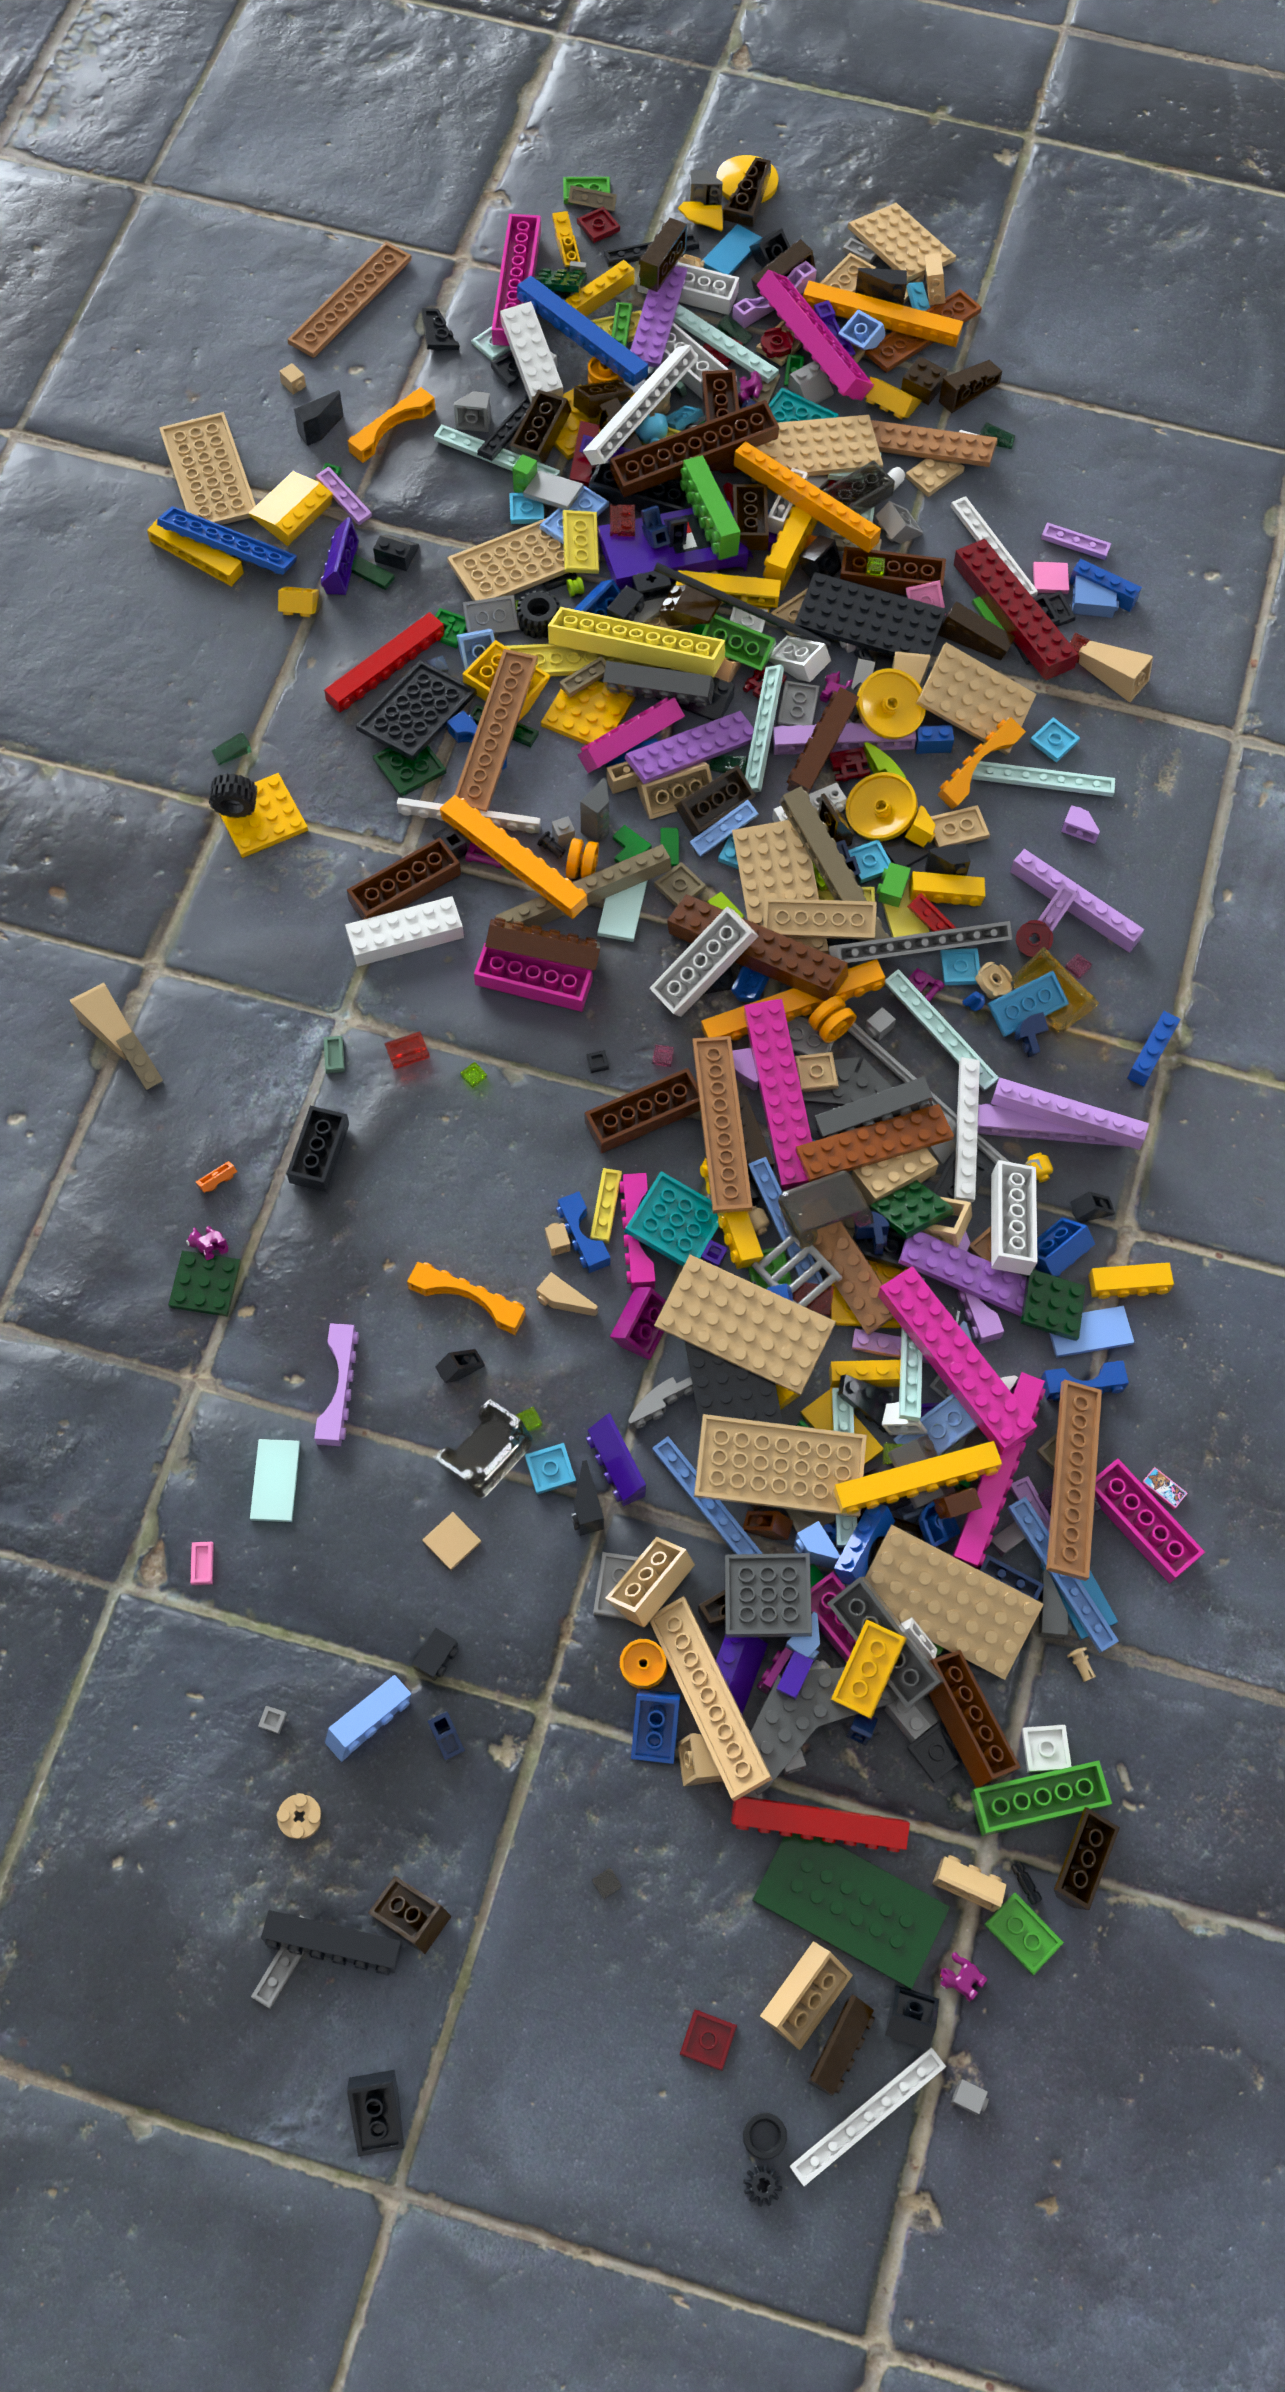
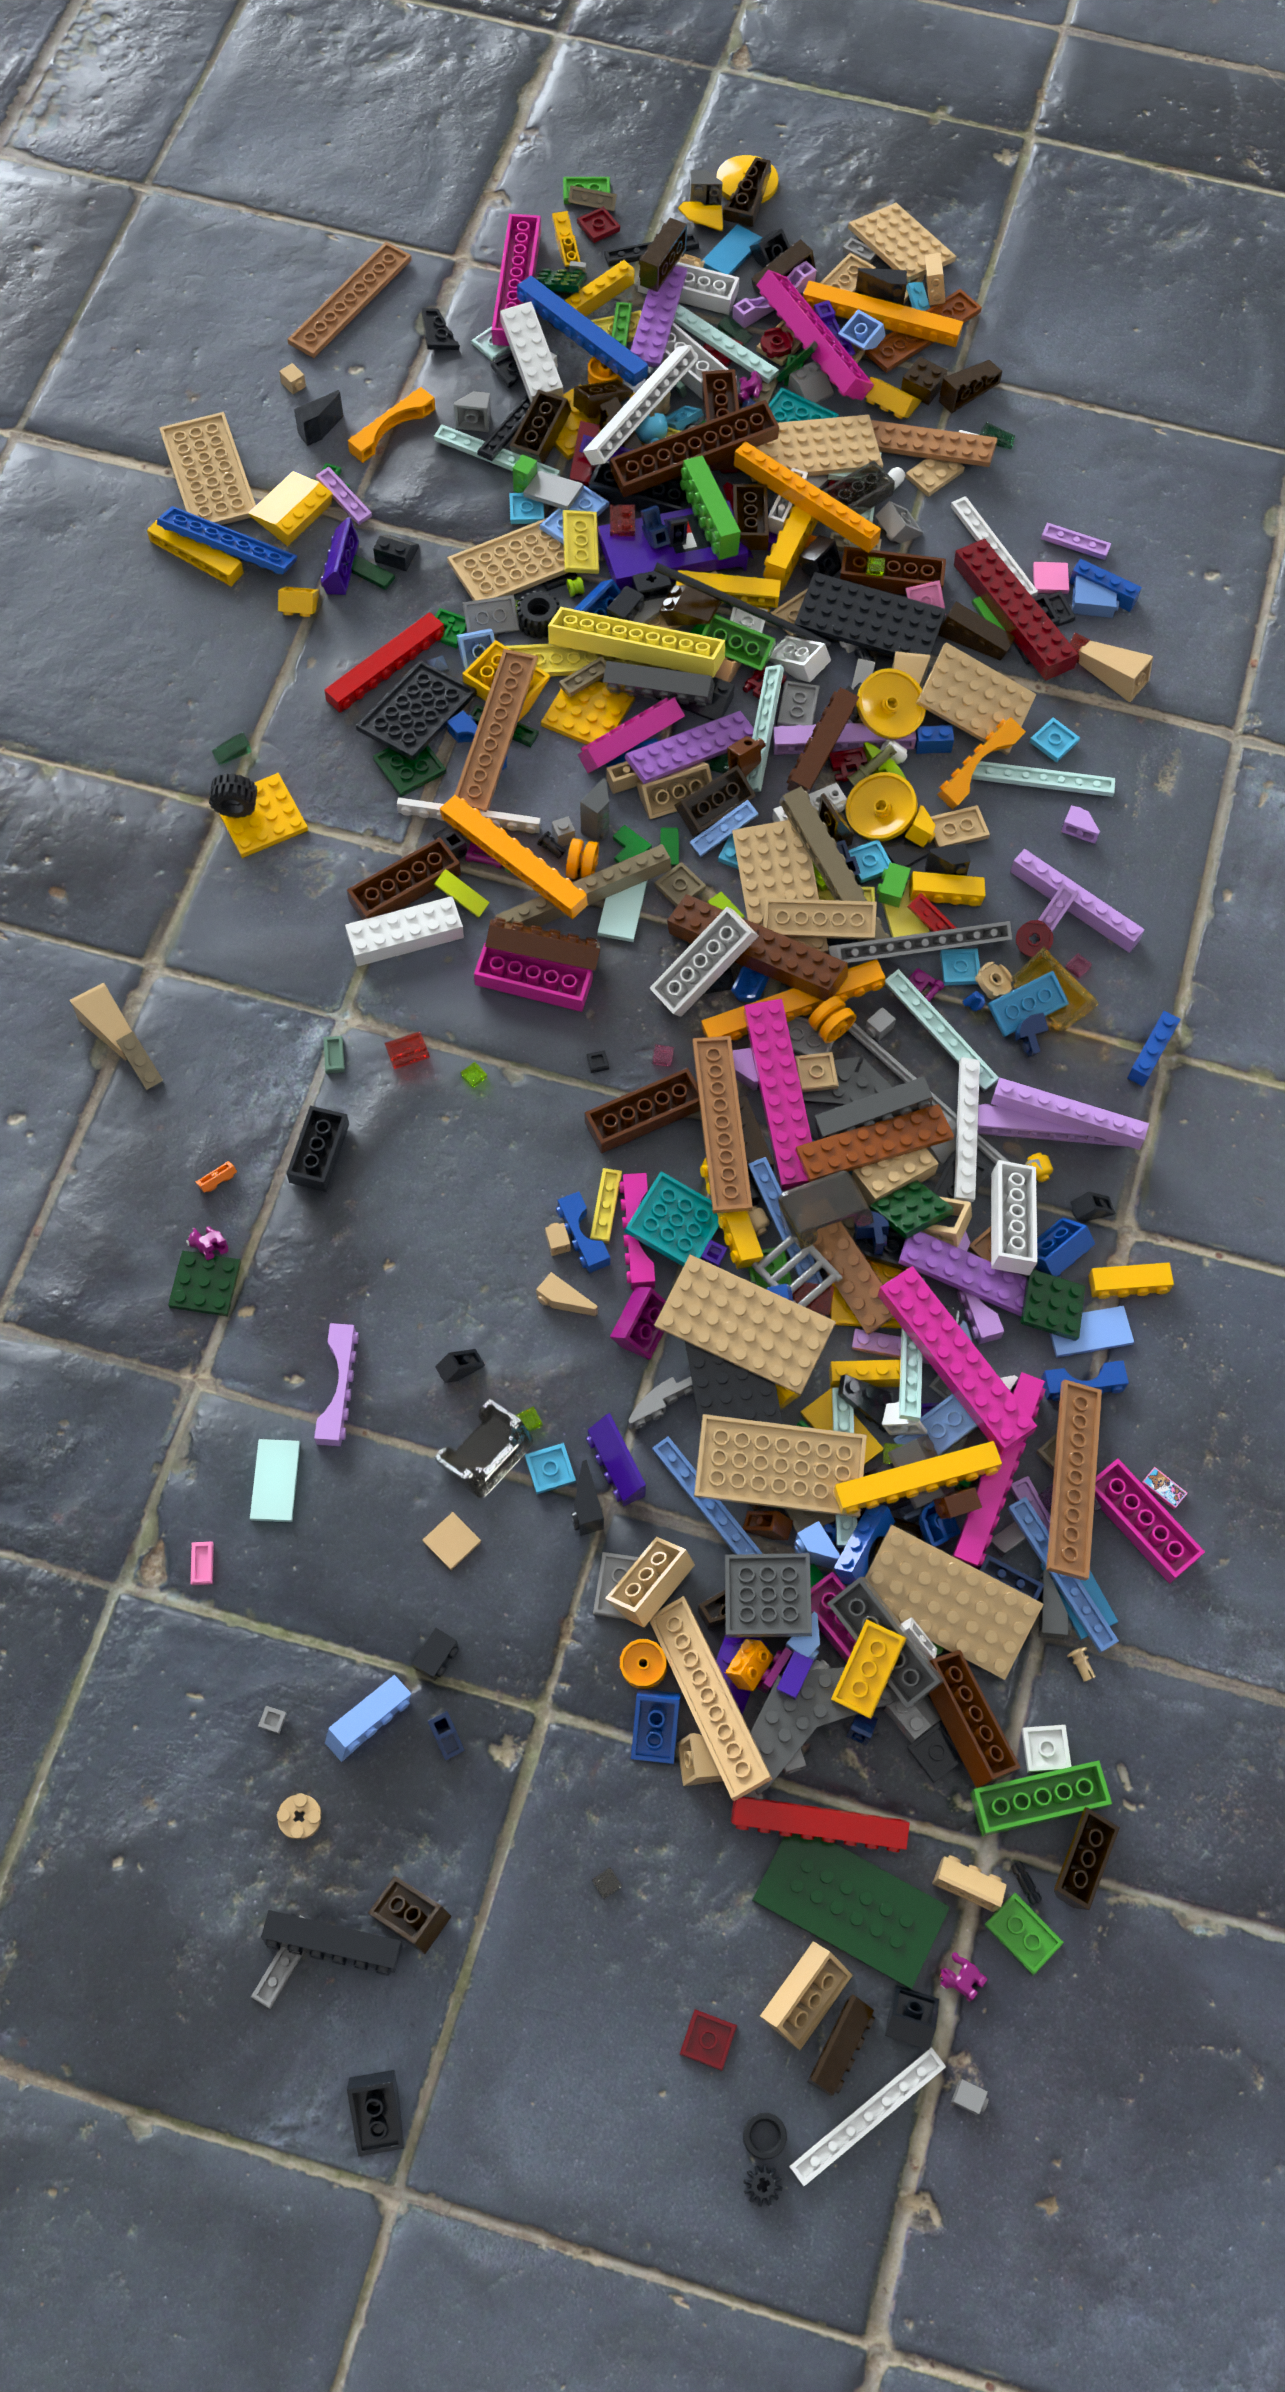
light orange arch [407,1262,526,1335] -> none
magenta animal [820,671,853,703] -> none
none -> neon yellow tile [434,869,490,918]
none -> light orange brick [725,1639,774,1691]
none -> reddish brown torso [727,736,766,778]
none -> dark green tile [776,340,818,382]
none -> olive pin [847,744,897,786]
none -> white brick [880,739,907,764]

